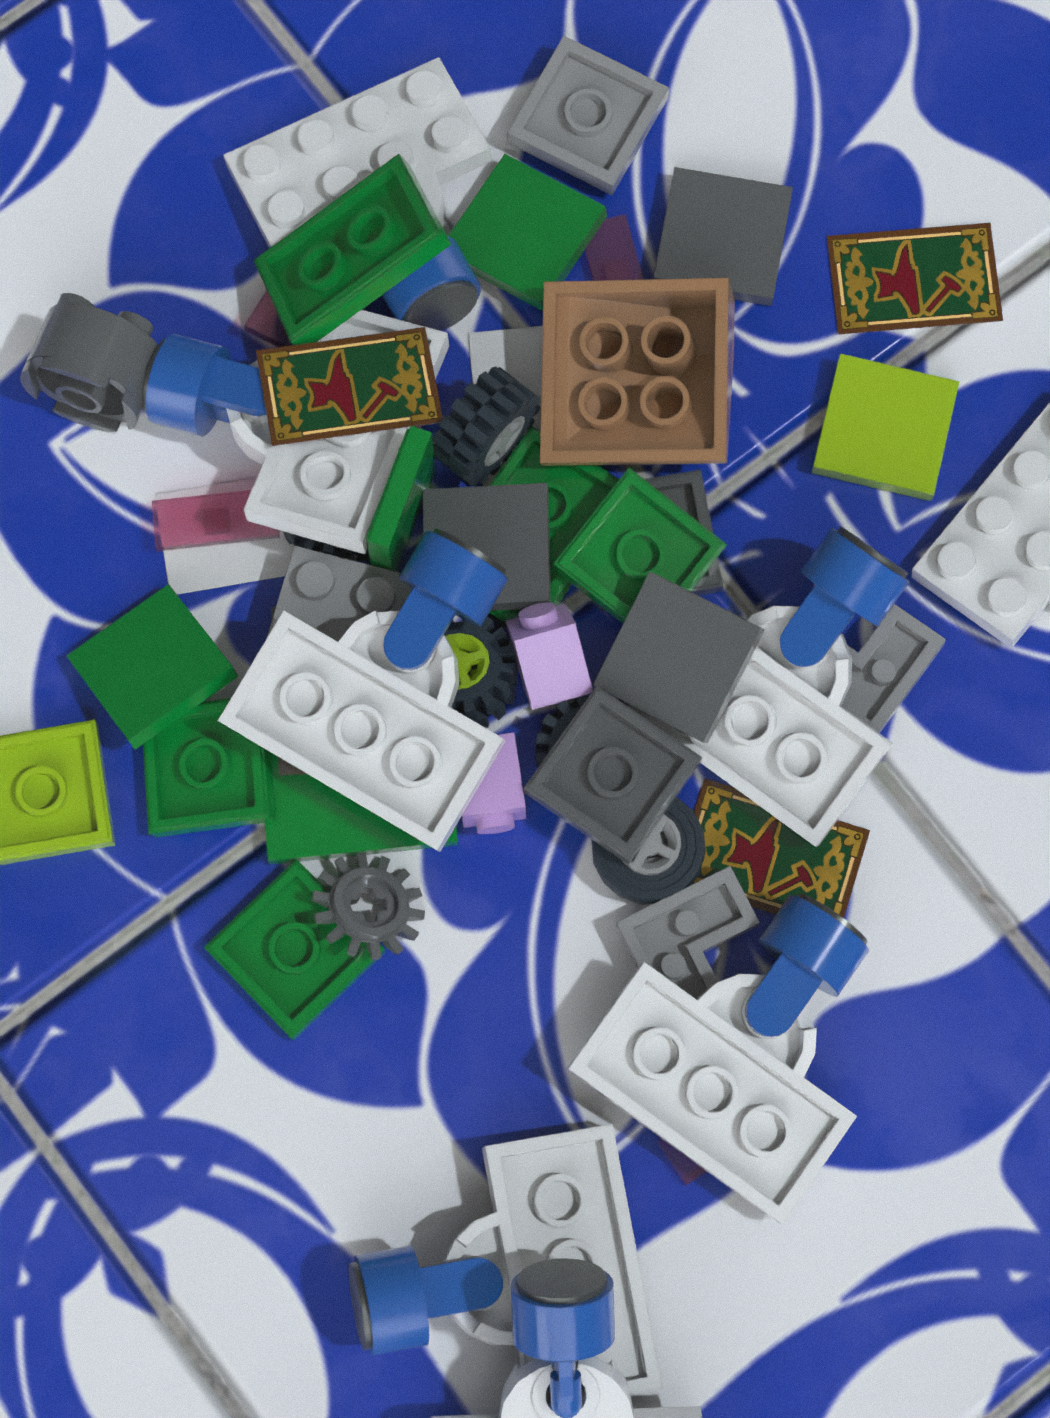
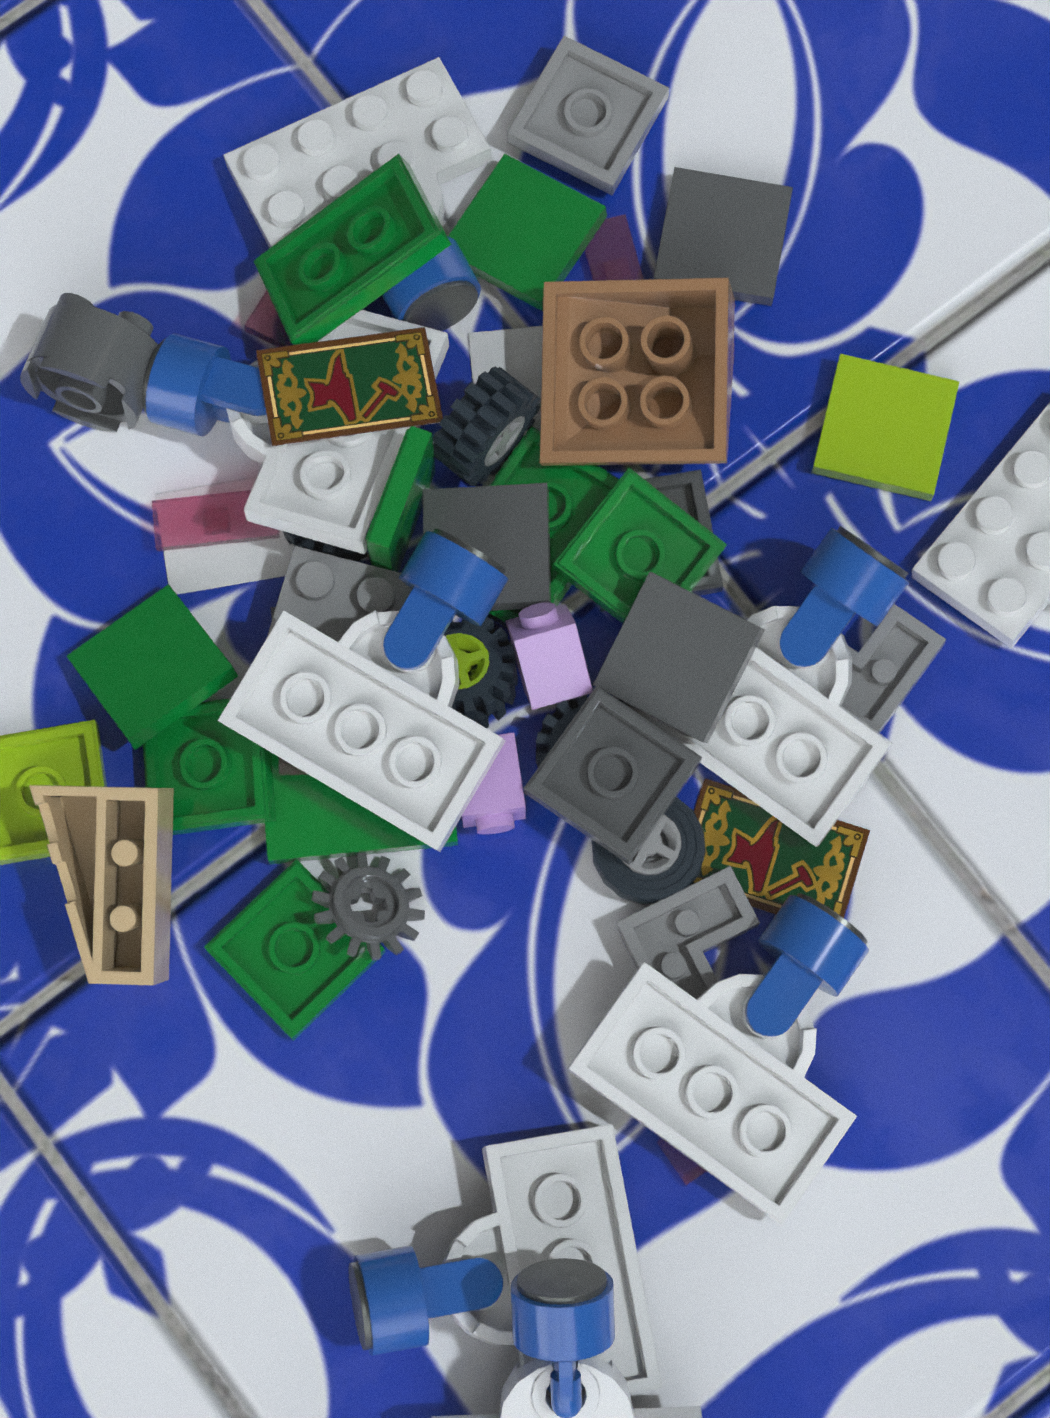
sticker [827,223,1003,335] -> none
none -> tan wedge [29,785,174,985]

